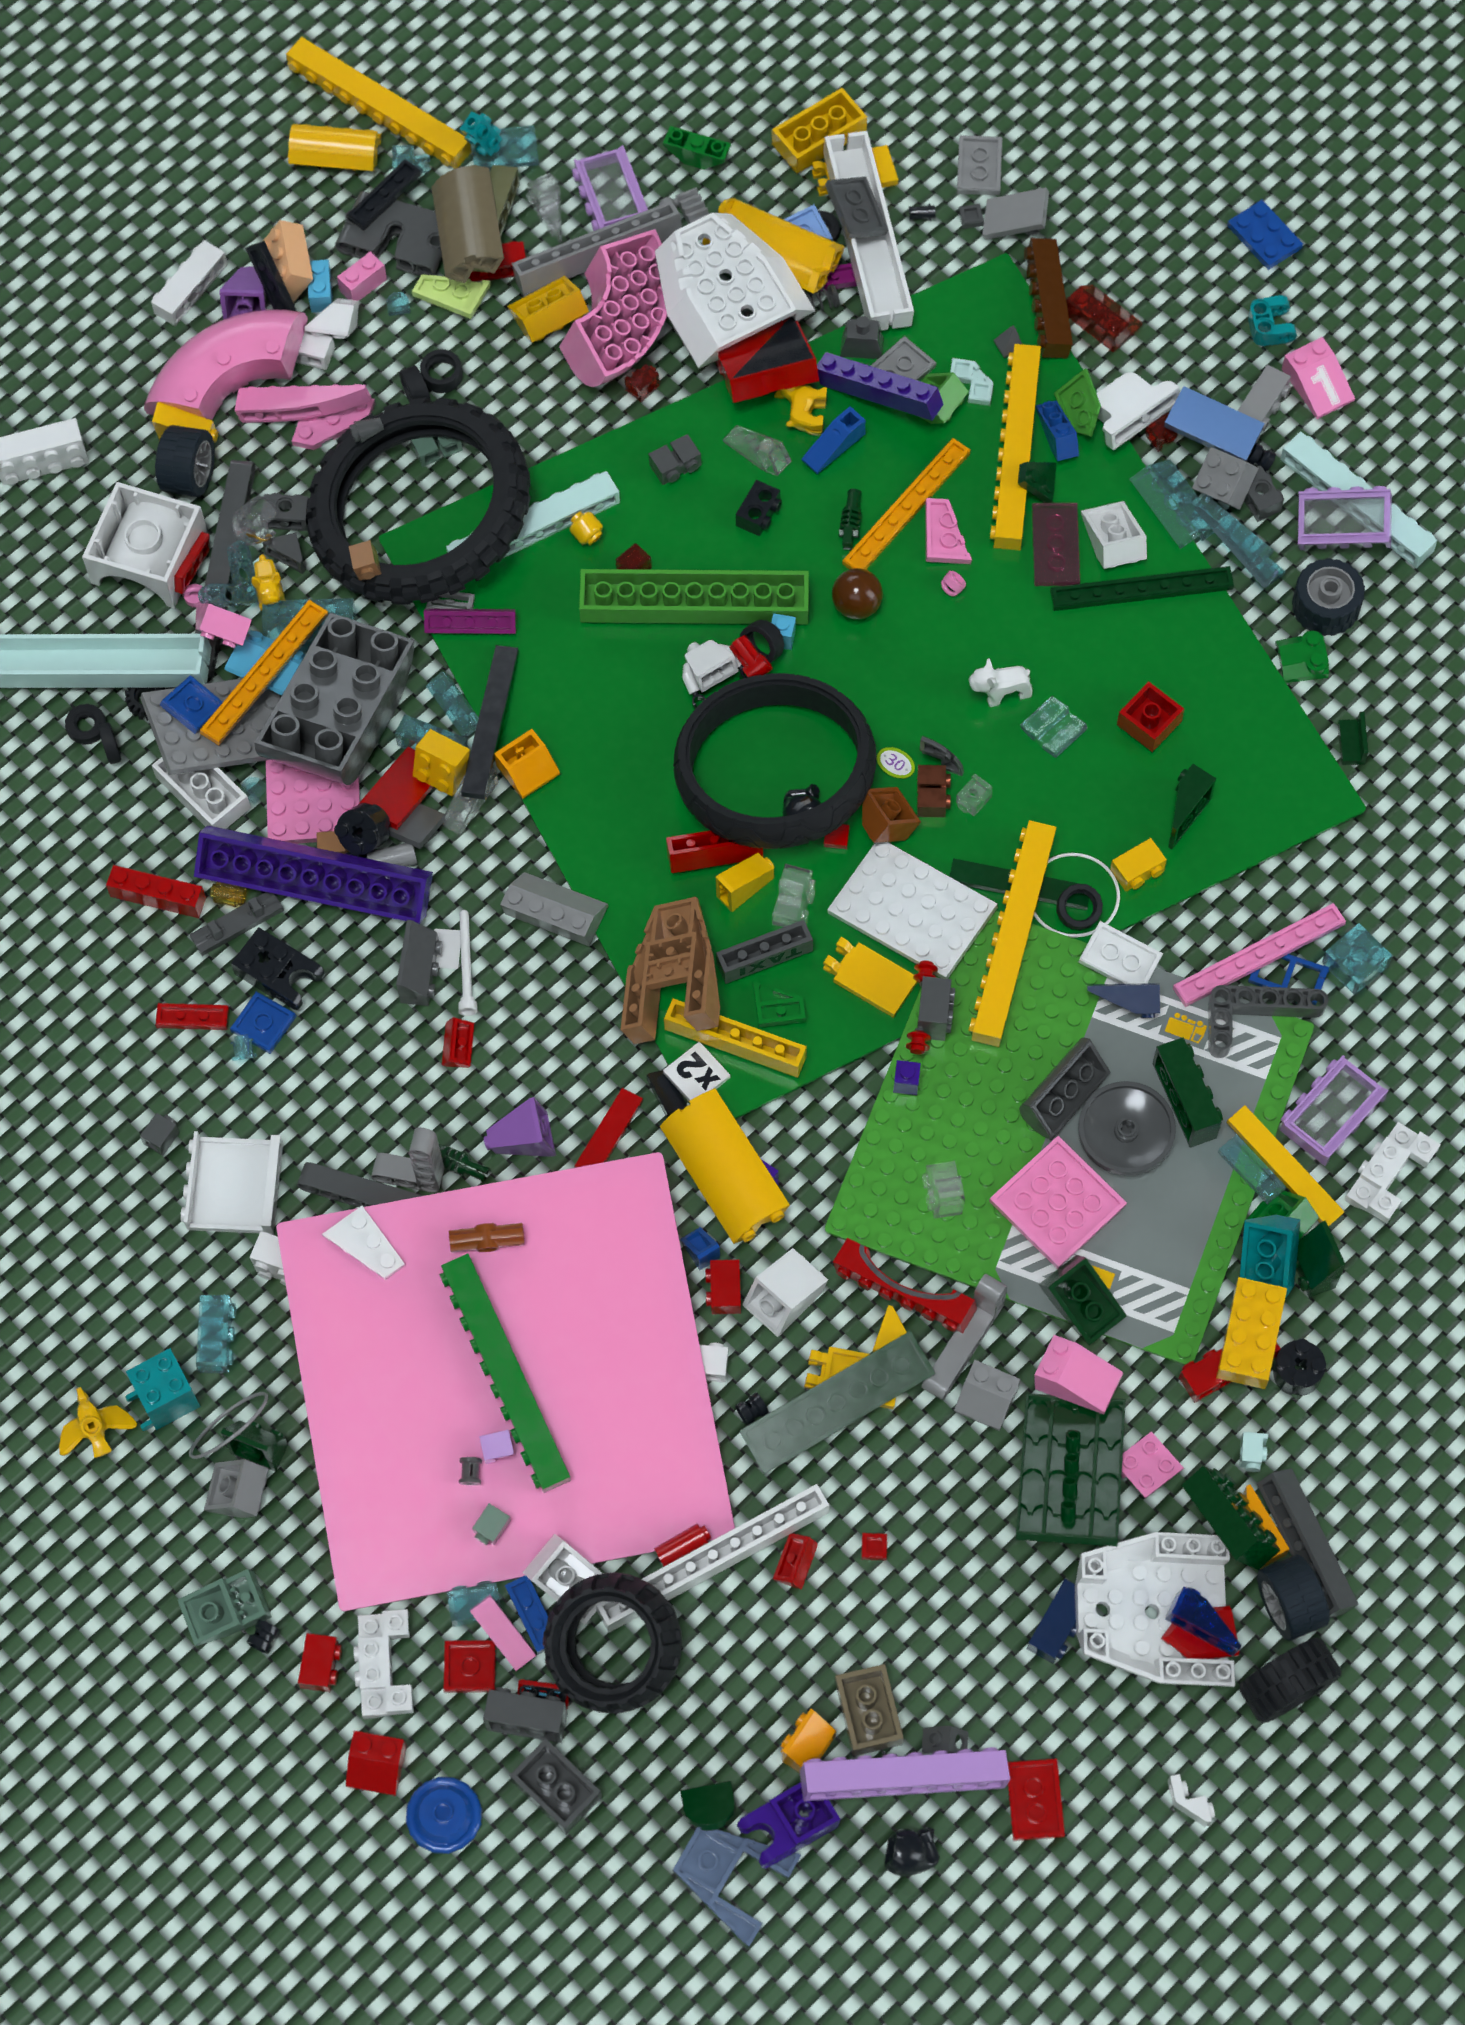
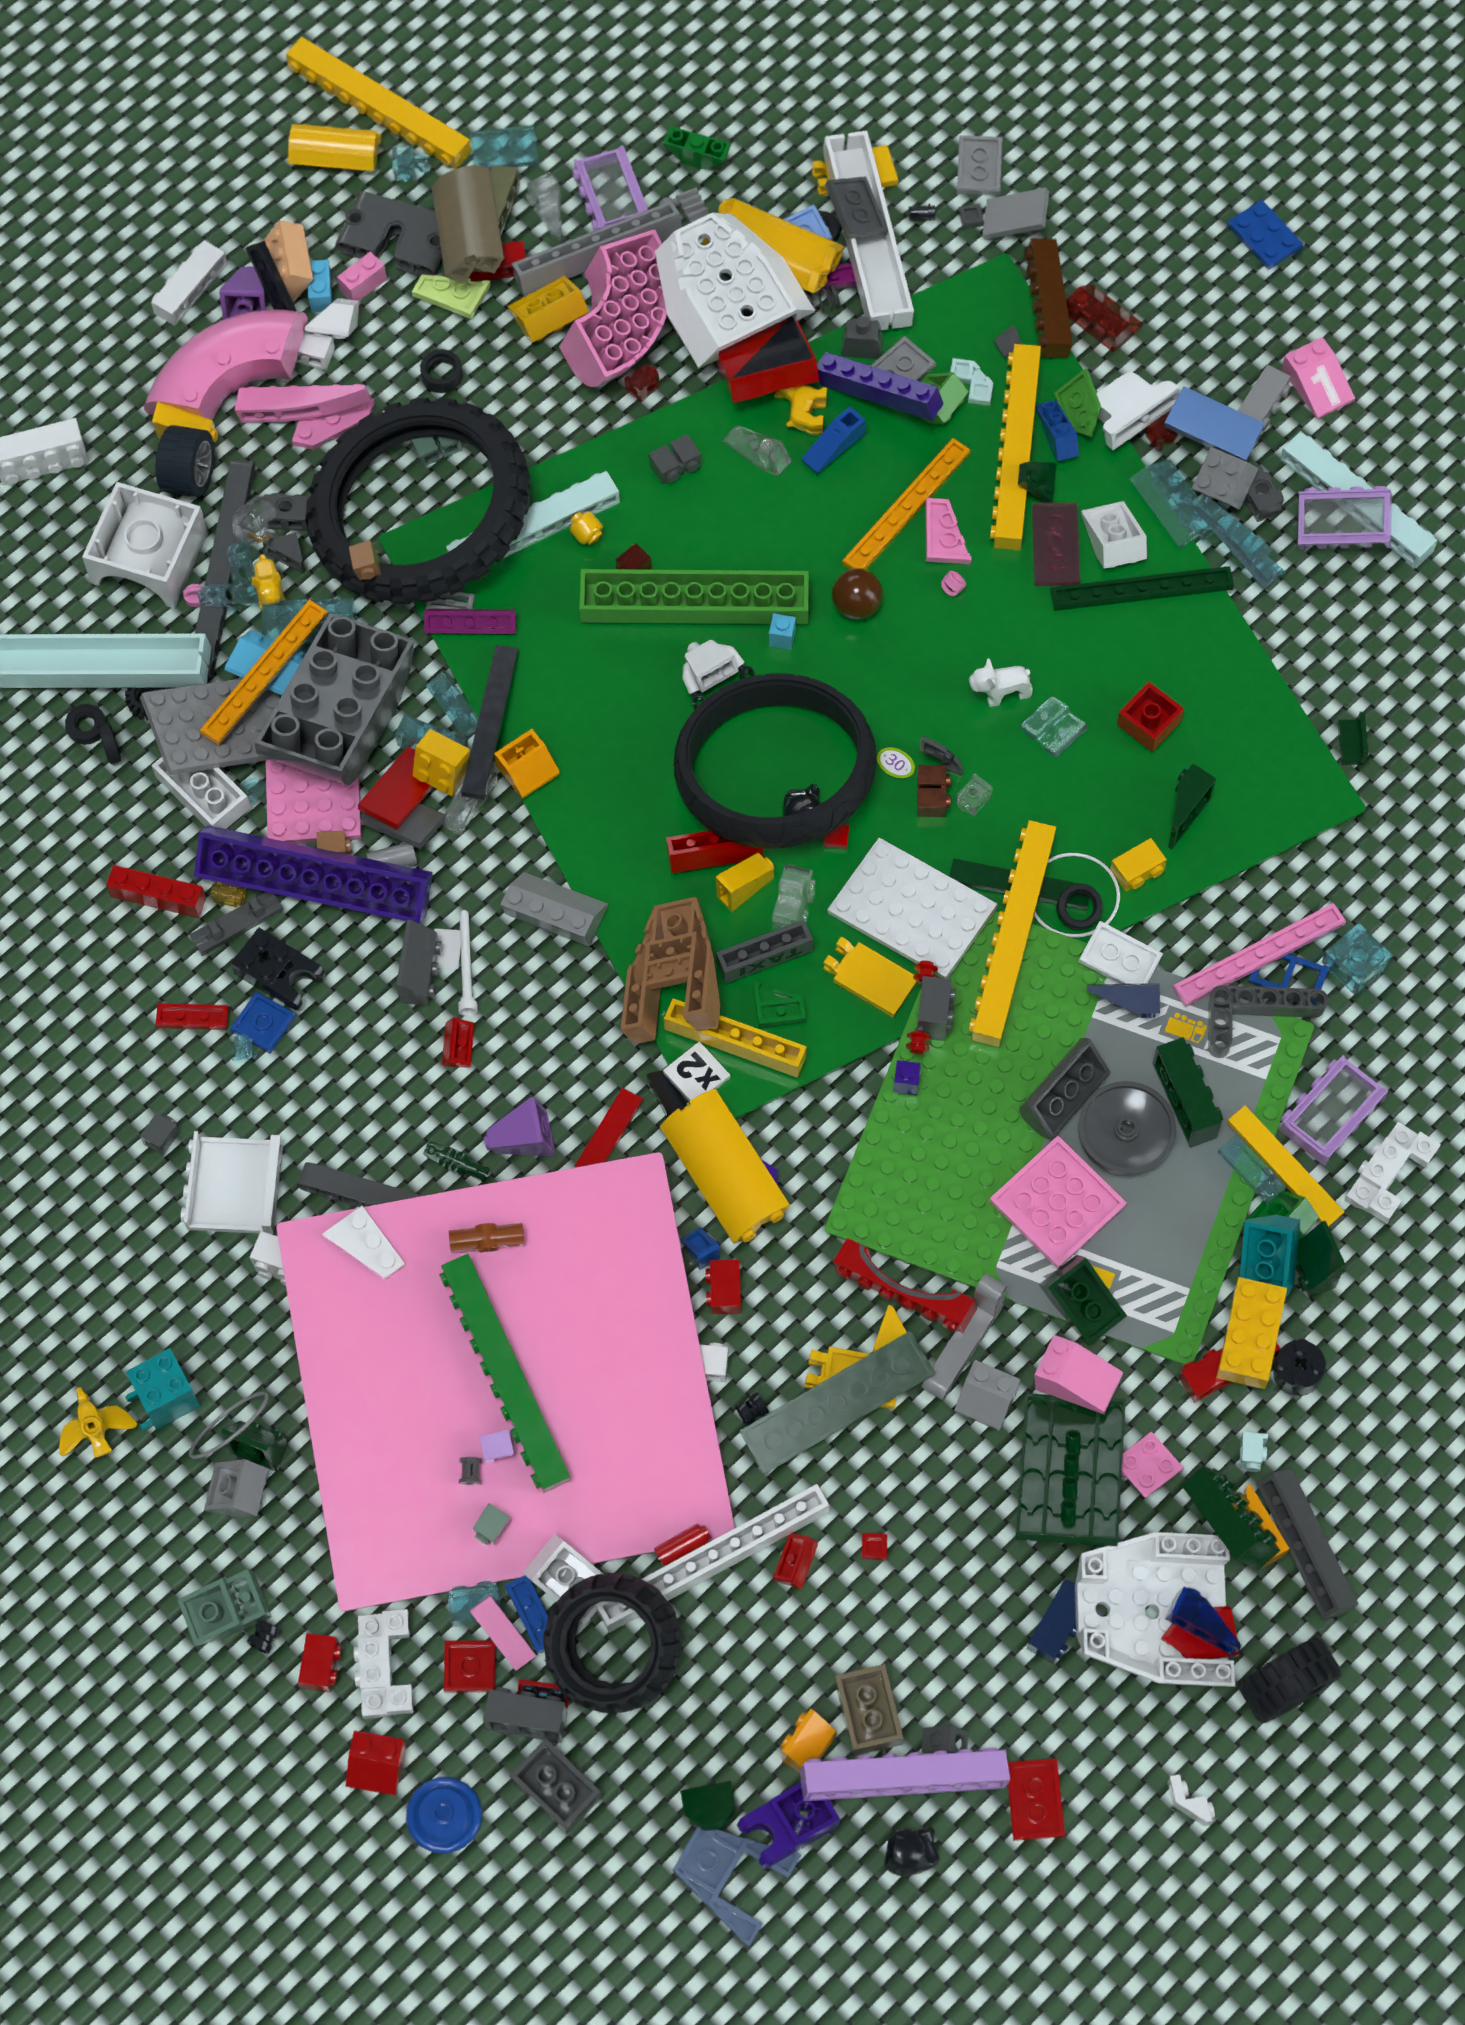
blue tile [160,675,223,734] -> none
red tile [174,532,210,594] -> none
bright pink slope [196,603,252,648] -> none
clear light blue brick [196,1295,236,1373] -> none
black brick [334,803,390,856] -> none
black tile [347,159,422,231] -> none
dark grey cone [349,417,384,443] -> none
light grey beam [371,1127,444,1193] -> none
clear light blue tile [387,292,410,316] -> none
black tyre [399,365,431,402] -> none
teal brick [460,111,503,156] -> none
red piece [729,635,773,677] -> none
black brick [735,480,782,536] -> none
black tyre [739,620,784,663] -> none
white slope [743,1248,828,1337] -> none
yellow brick [772,88,867,174] -> none
dark green hinge [839,489,862,550] -> none
dark orange slope [862,787,921,843] -> none
clear brick [922,1161,965,1219] -> none
black wheel [1247,442,1276,472] -> none
teal piece [1248,295,1297,346] -> none
black wheel [1257,1554,1330,1641] -> none
green slope [1275,630,1329,683] -> none
black wheel [1292,558,1365,636] -> none

